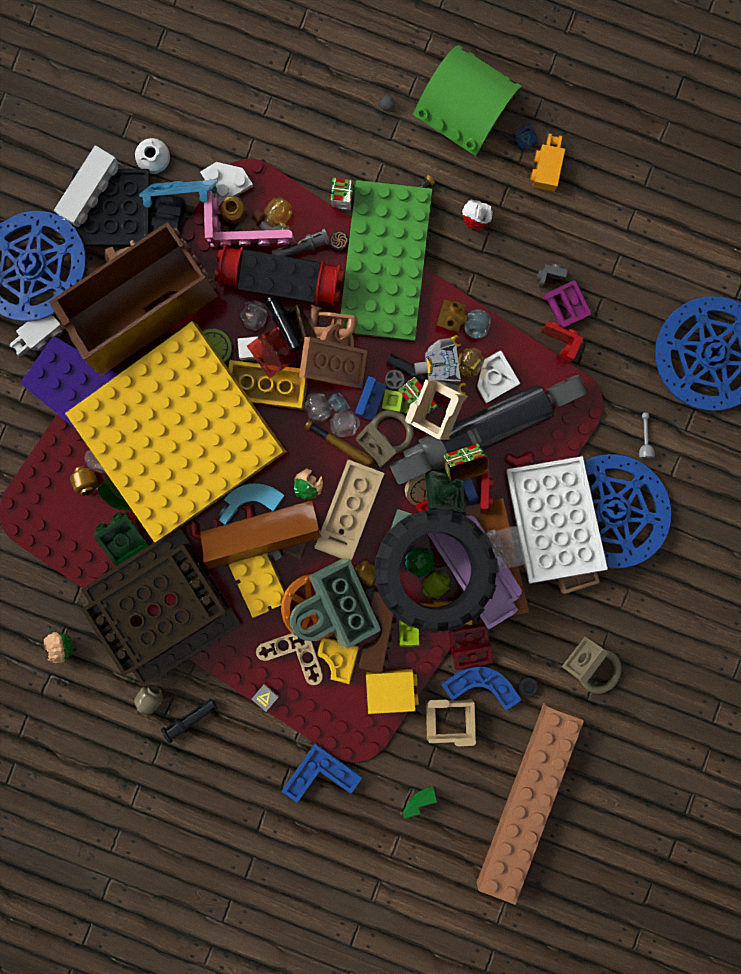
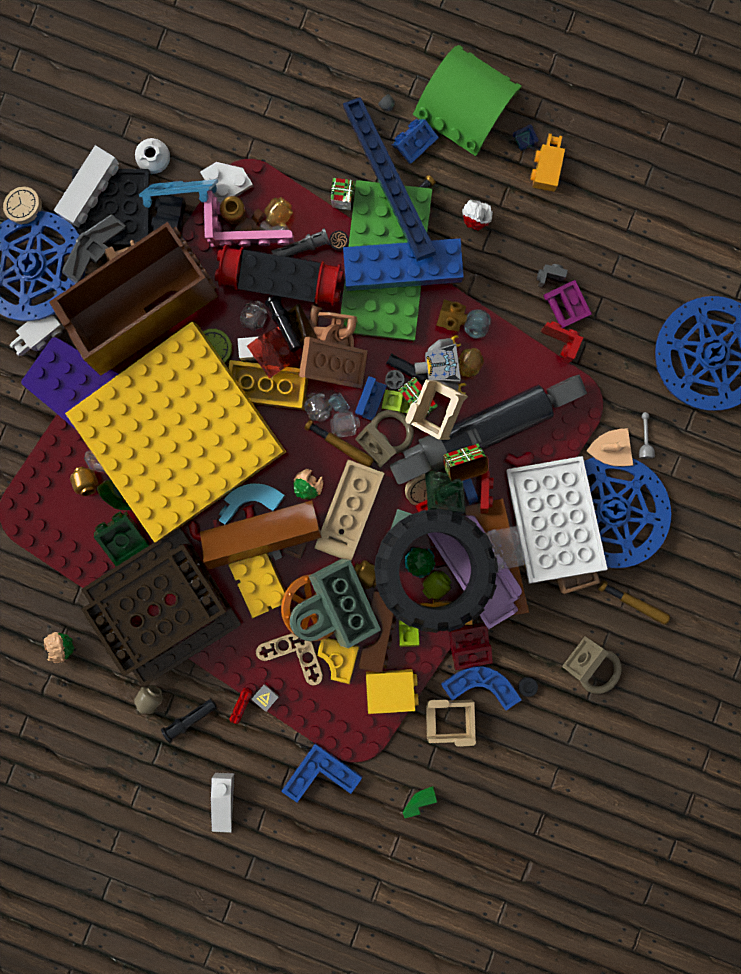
white plate [477,350,520,403] -> none
nougat brick [477,703,584,905] -> none
none -> tan tile [3,187,42,224]
none -> dark grey plate [62,214,127,284]
none -> white slope [211,773,234,832]
none -> red axle [229,688,252,724]
none -> dark blue plate [343,97,436,262]
none -> blue brick [343,238,464,291]
none -> blue bracket [392,119,439,163]
none -> light nougat shield [587,428,633,466]
none -> pearl gold piece [598,580,670,625]

